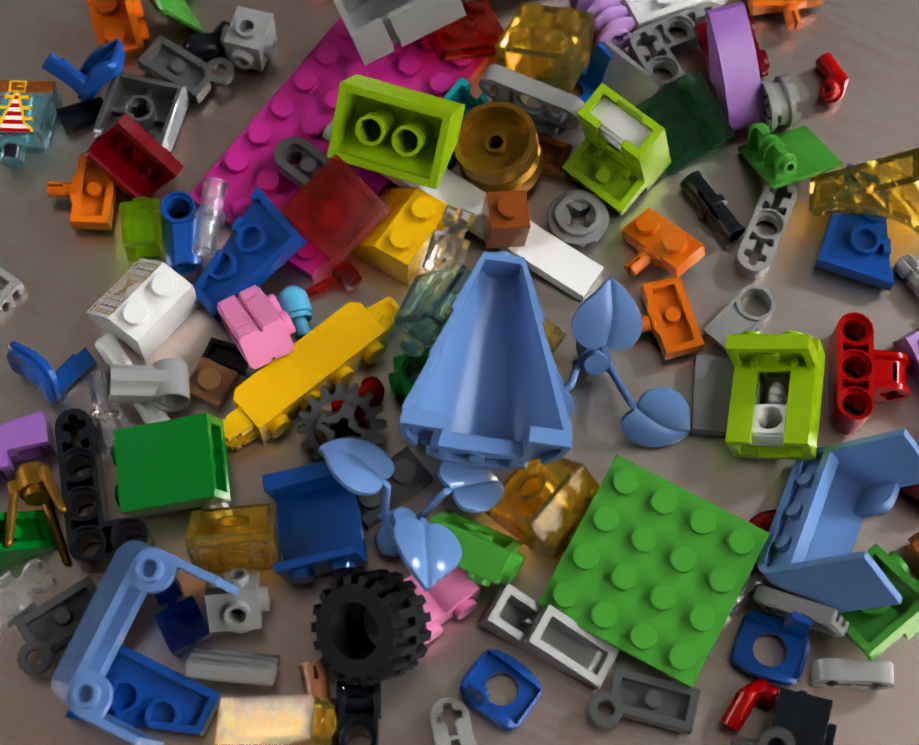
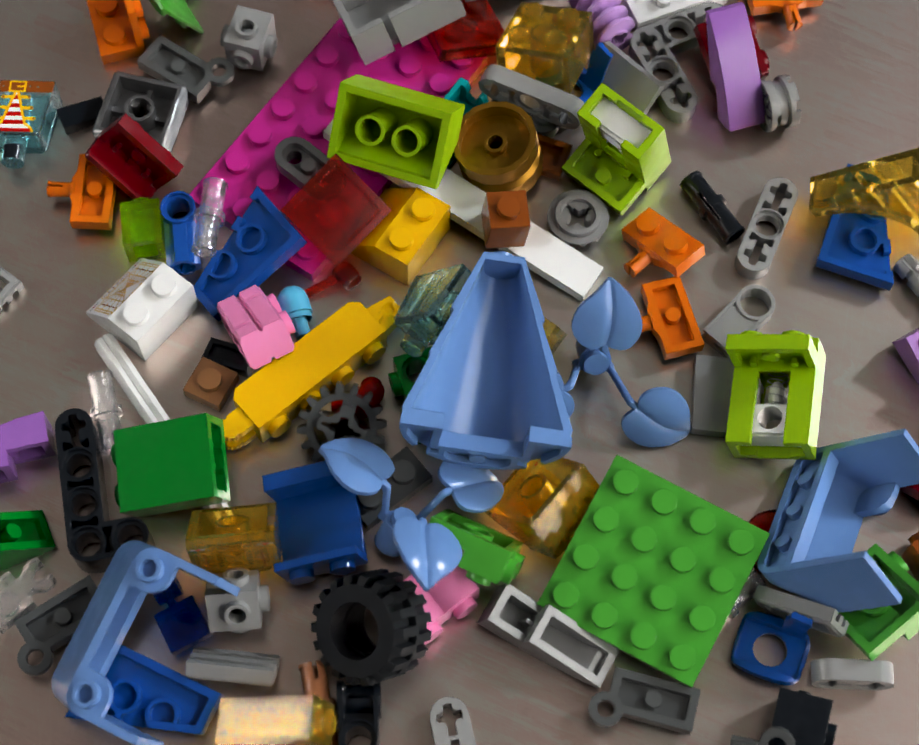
pearl gold plant [4,462,71,565] -> none
blue piece [7,341,97,405] -> none
blue piece [42,39,125,101] -> none
light grey piece [107,358,190,412] -> none
black arm [182,21,230,58] -> none
clear plate [421,204,475,278] -> none
blue piece [460,649,543,731] -> none
clear green hinge [635,71,736,173] -> none
red arm [720,678,779,732] -> none
bright green hinge [738,122,843,189] -> none
red arm [815,52,849,103] -> none
red piece [828,312,910,435] -> none

